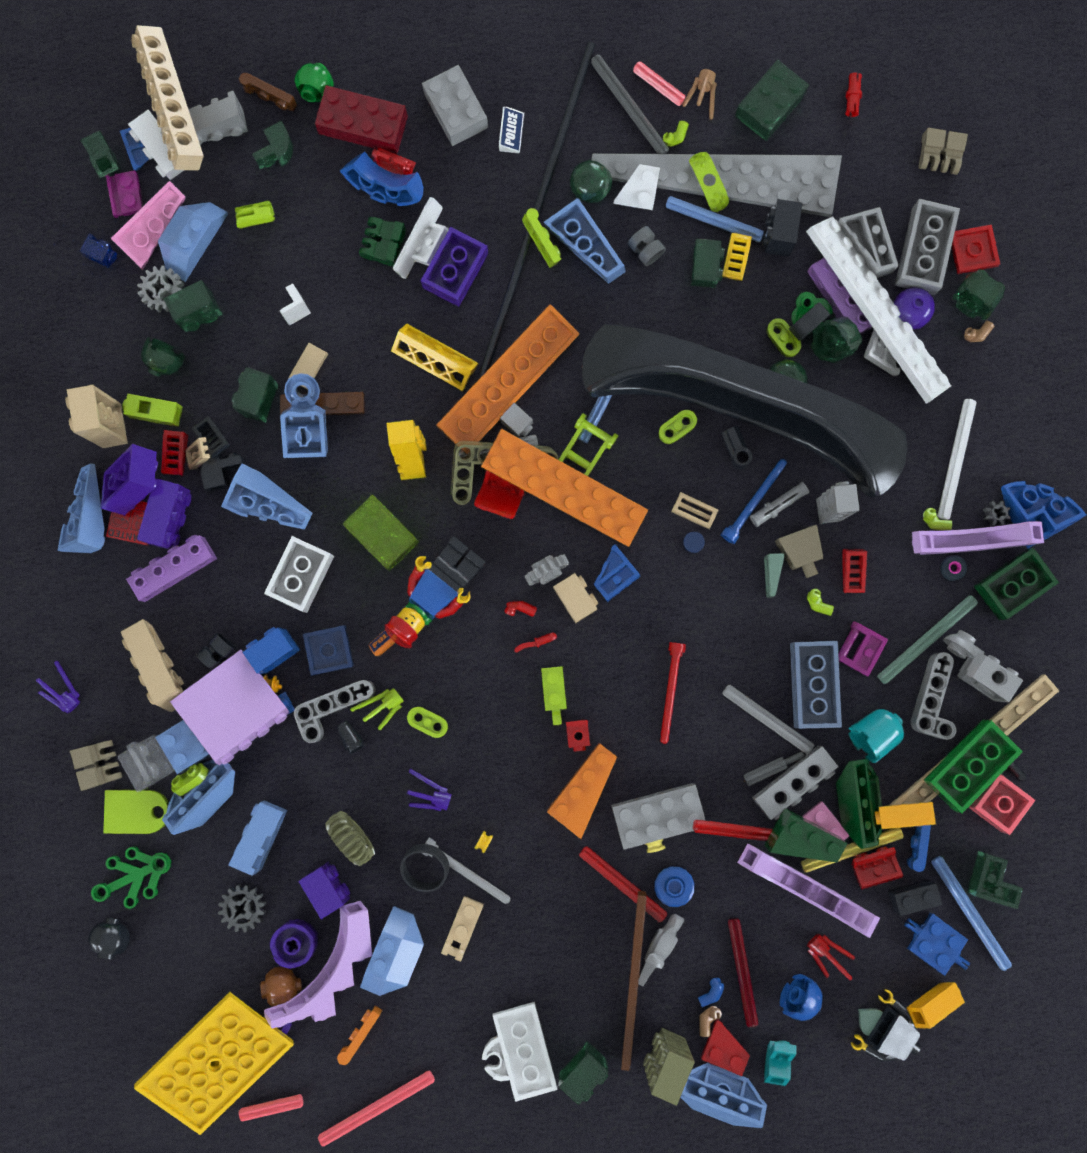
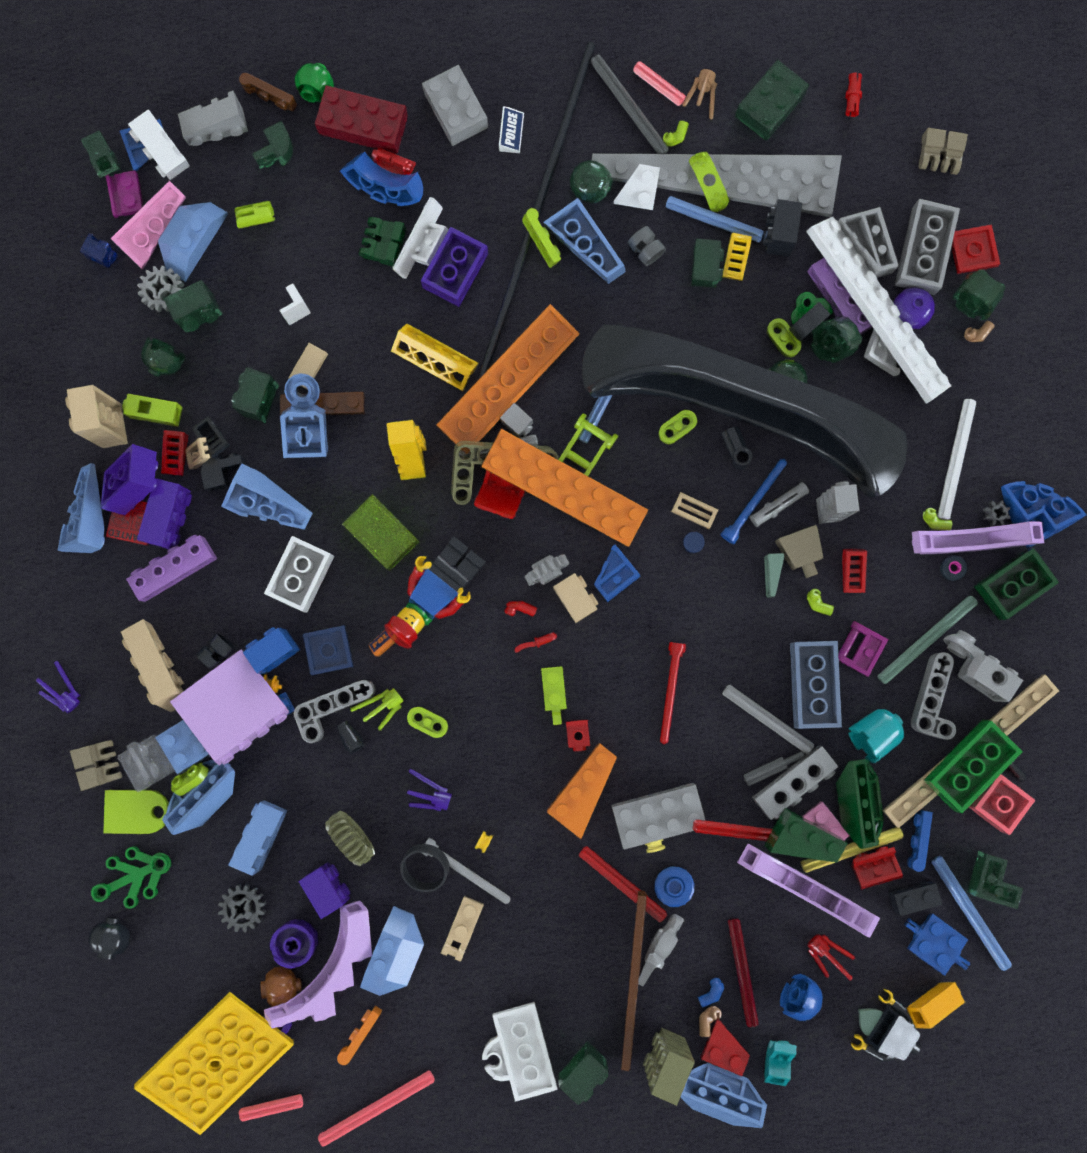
tan brick [132,25,203,170] -> none
light orange brick [875,802,936,829] -> none

